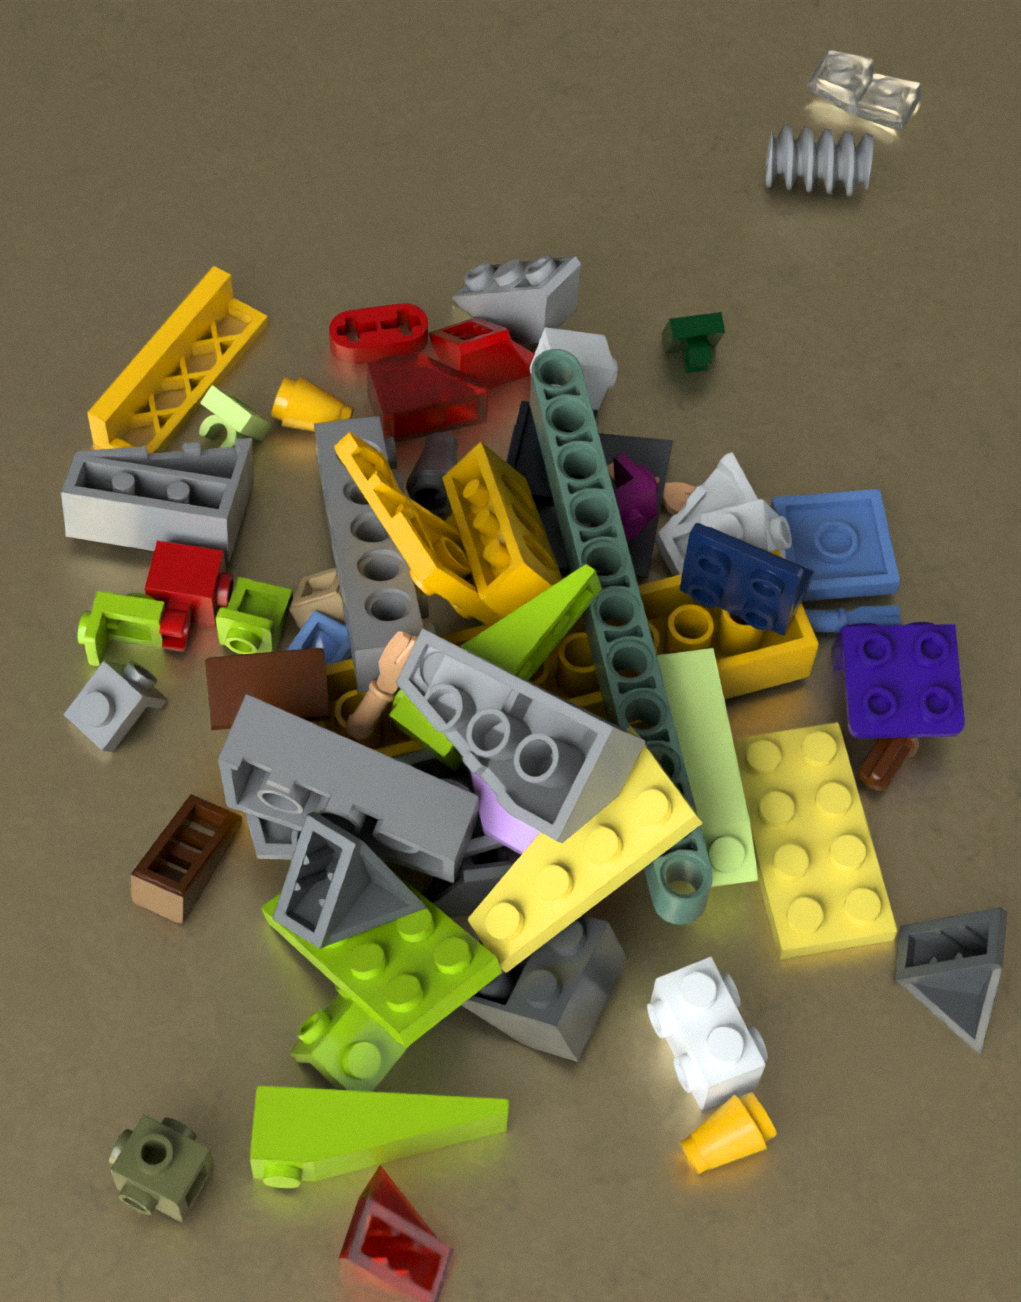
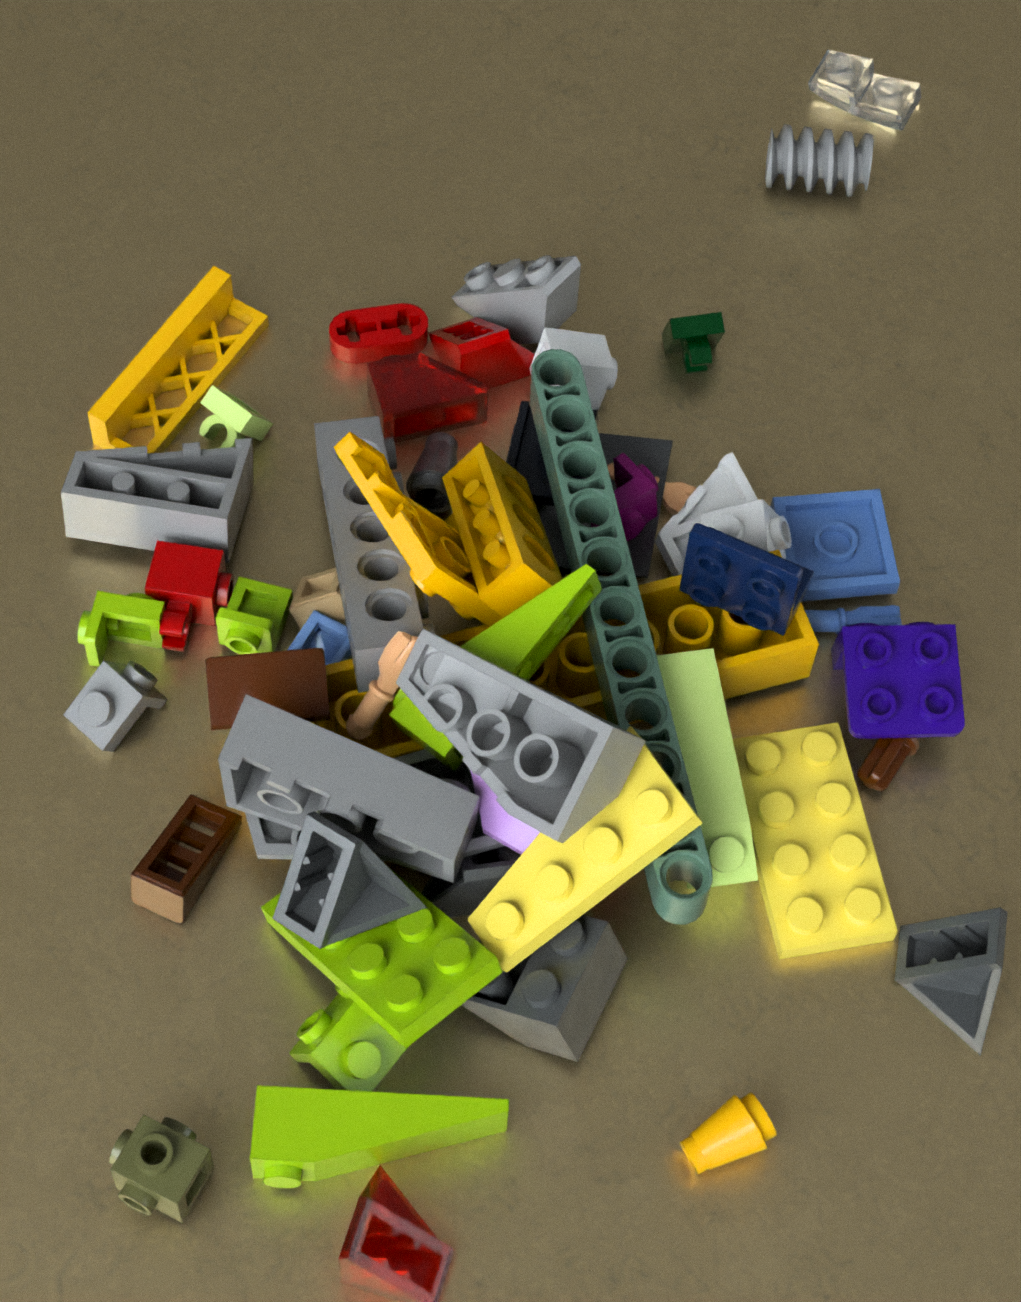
yellow cone [271,376,355,432] -> none
white brick [647,957,768,1112] -> none

